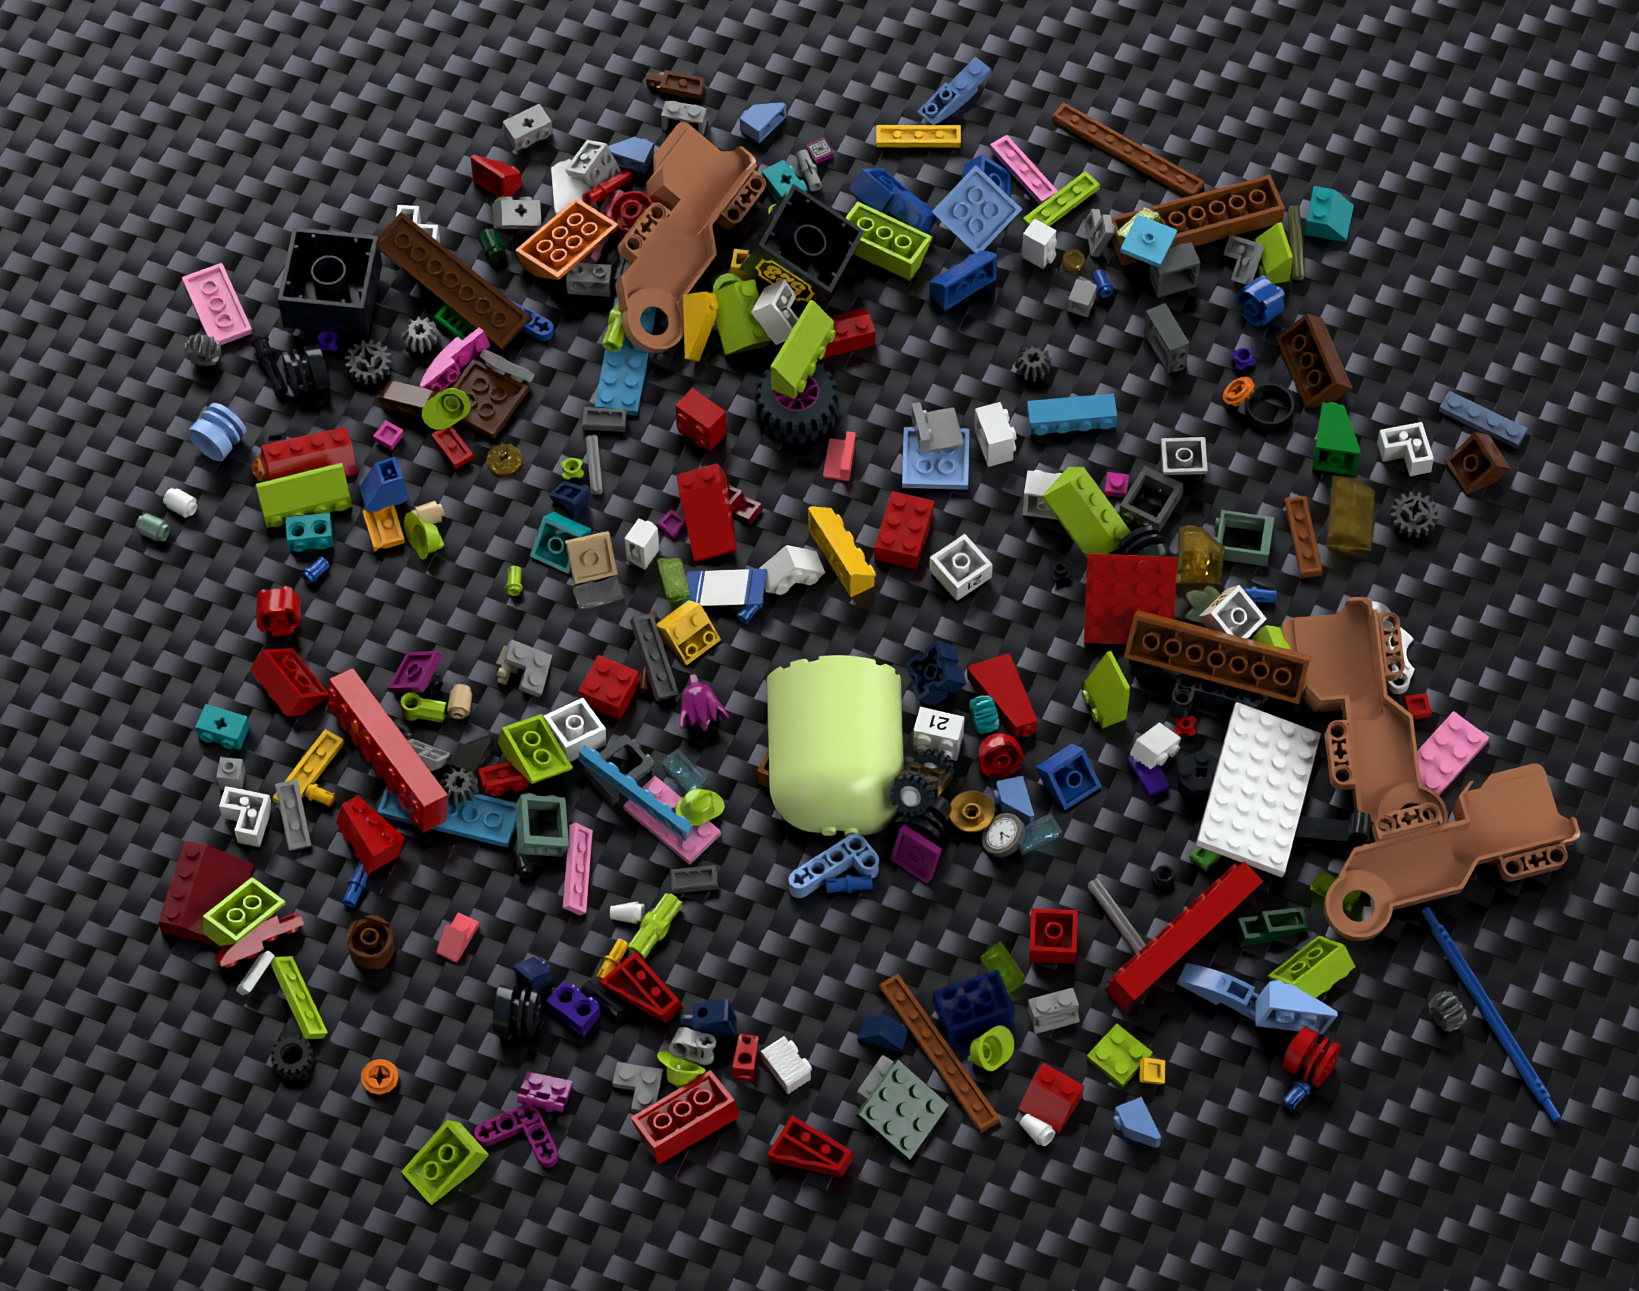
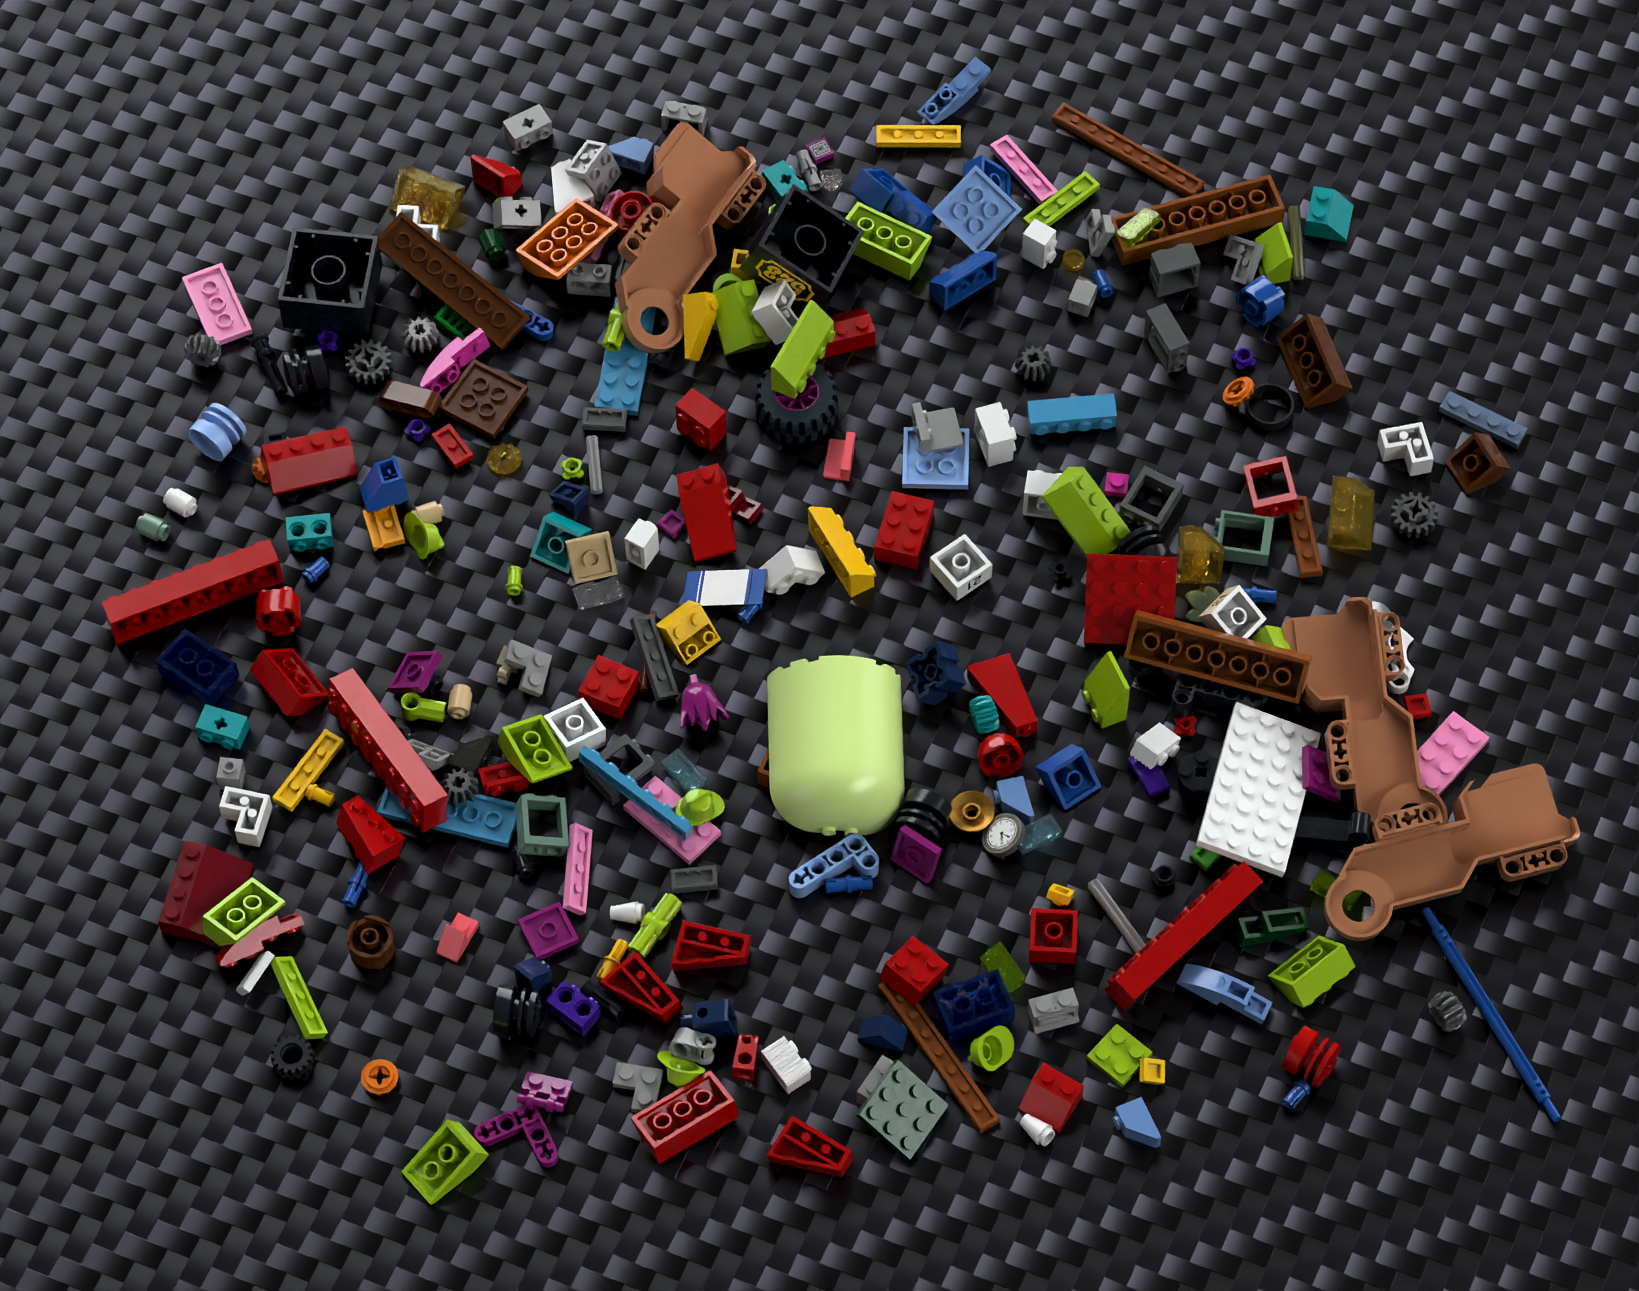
lime slope [256,463,352,528] -> none
light grey tile [275,779,312,851] -> none
dark pink plate [373,420,404,450] -> none
lime piece [422,388,471,430] -> none
light grey plate [480,349,534,383] -> none
red pin [582,170,633,205] -> none
reddish brown hinge [646,70,706,100] -> none
clear neon green slope [657,558,691,603] -> none
medium blue slope [739,102,786,143] -> none
plate [890,748,955,817] -> none
white brick [913,707,964,761] -> none
medium azure plate [1120,215,1177,268] -> none
light grey slope [1161,437,1208,475] -> none
light blue slope [1255,980,1337,1035] -> none
green slope [1312,402,1360,476] -> none
none -> red brick [102,539,284,645]
none -> clear blue brick [156,629,240,706]
none -> clear yellow slope [389,165,466,230]
none -> dark purple plate [404,419,431,442]
none -> magenta plate [518,901,579,960]
none -> red wedge [671,920,752,971]
none -> clear tile [820,169,842,191]
none -> red brick [879,936,949,1006]
none -> yellow plate [1046,883,1075,906]
none -> red window [1243,456,1299,517]
none -> magenta plate [1302,745,1341,802]

